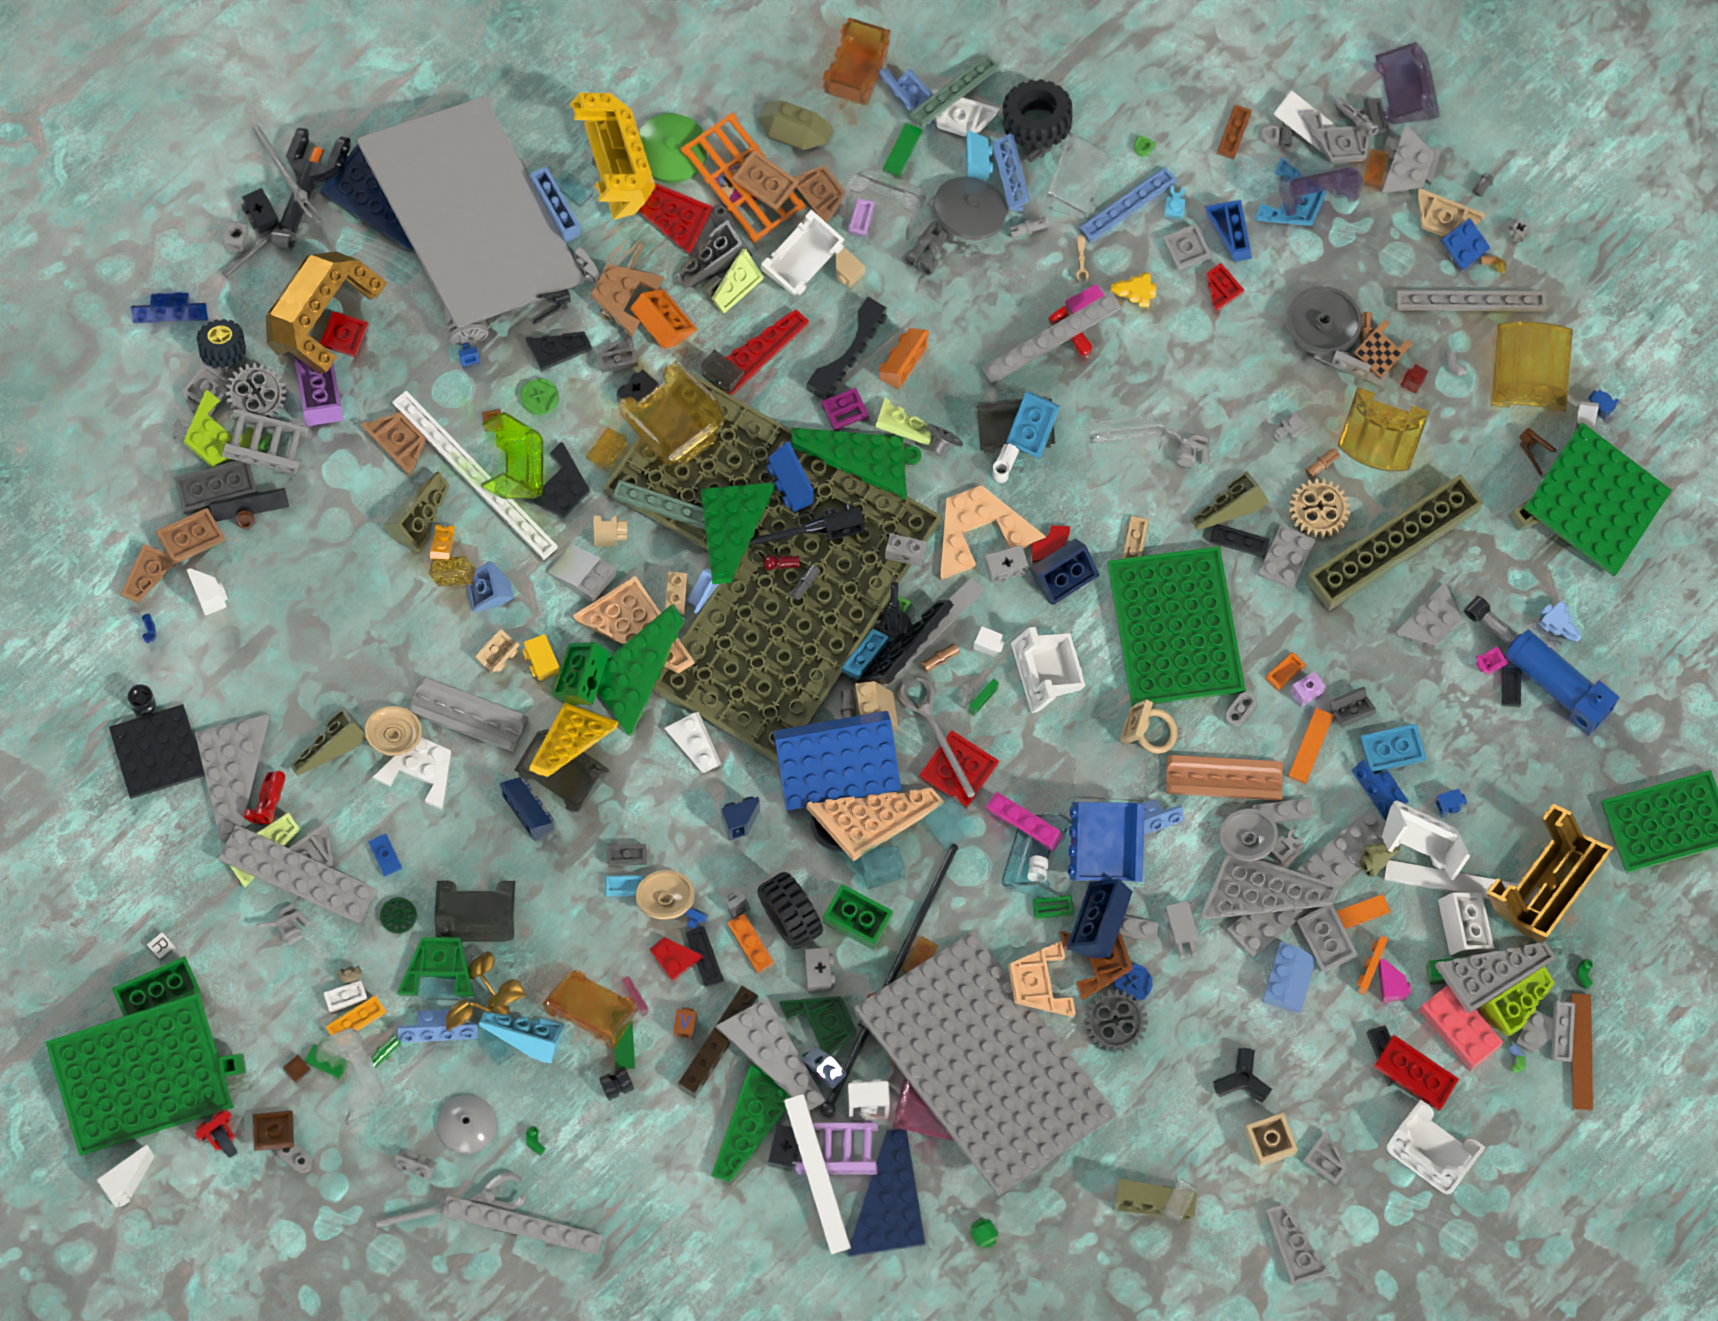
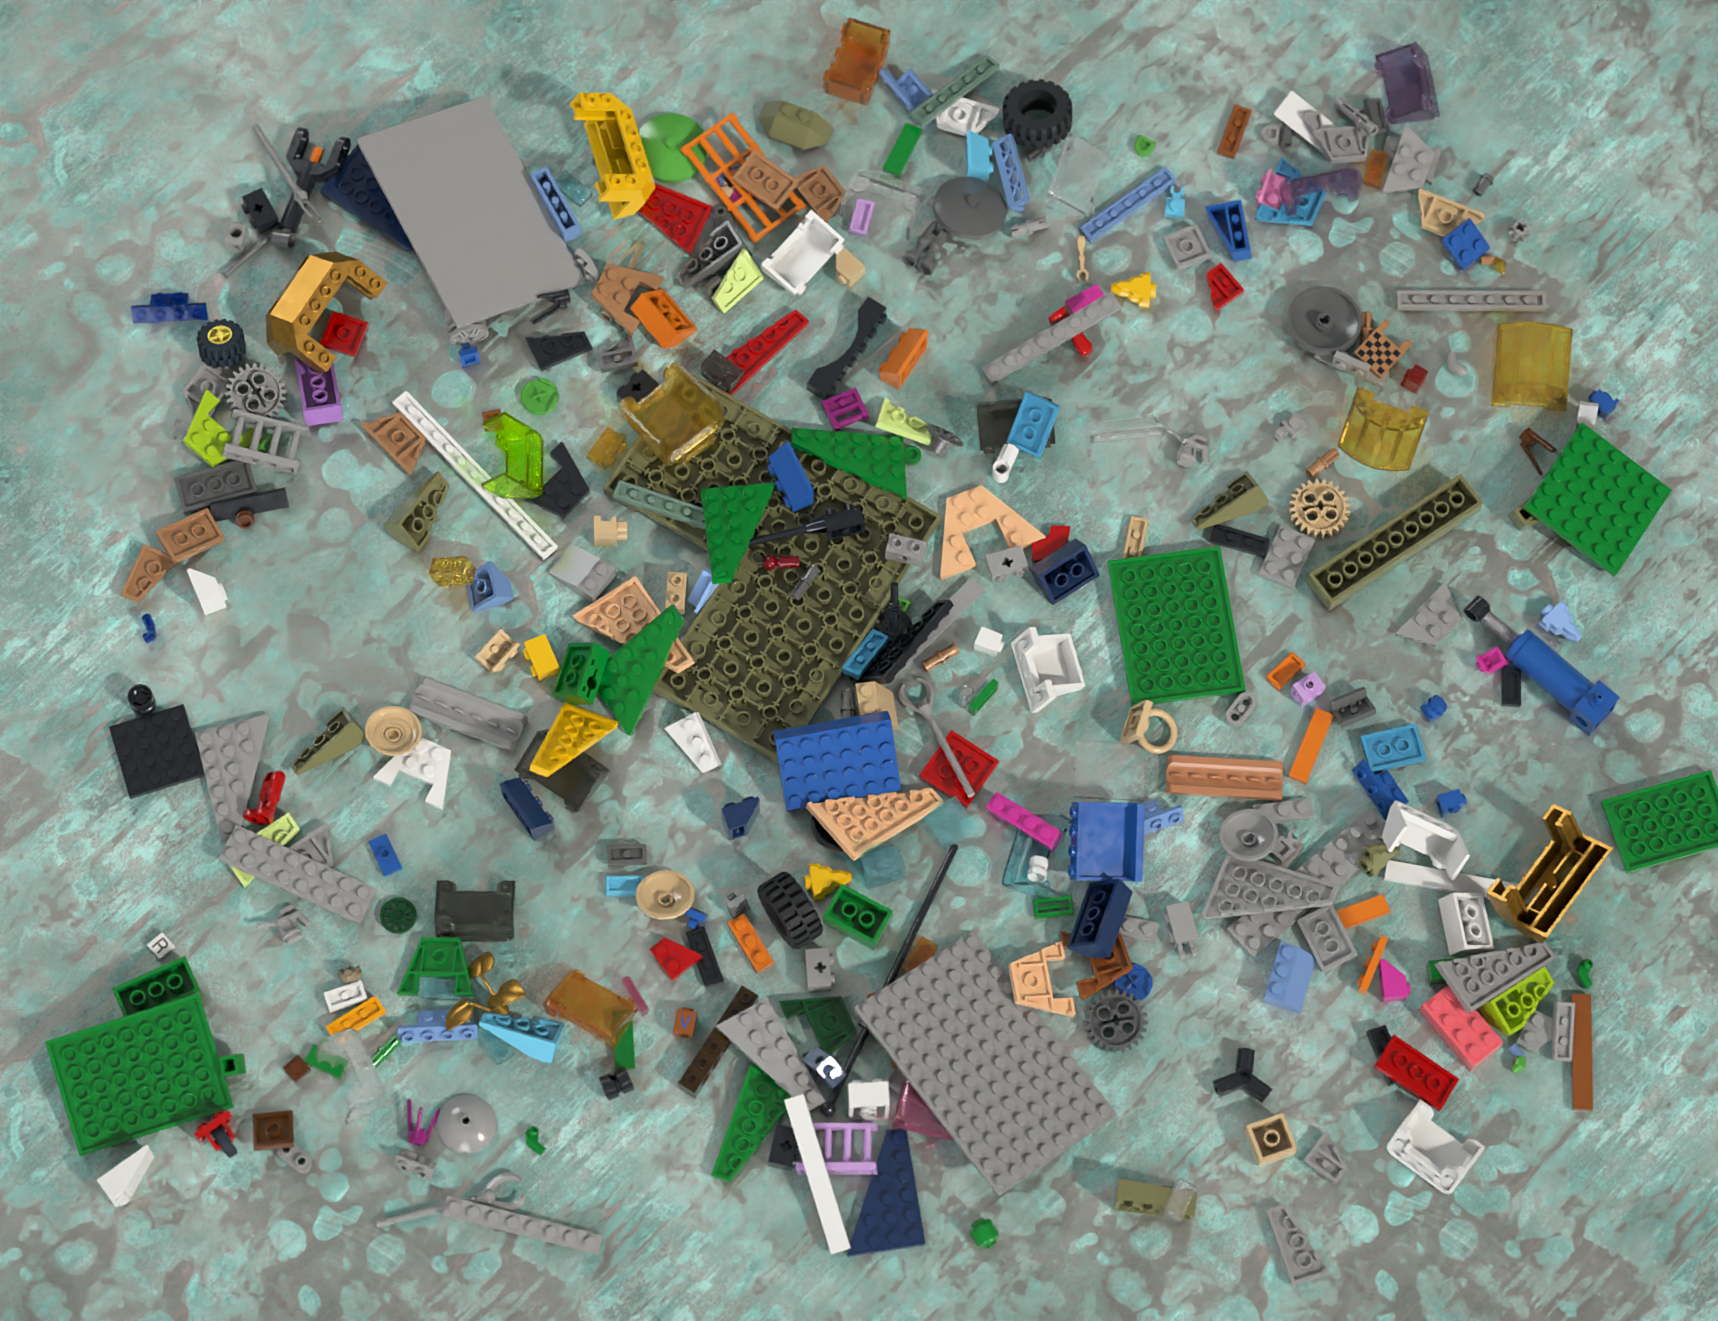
light orange plate [430,524,455,559] -> none
none -> magenta plant [407,1099,440,1146]
none -> yellow rock [804,863,852,901]
none -> bright pink bracket [1255,168,1289,210]
none -> blue piece [1420,695,1447,722]

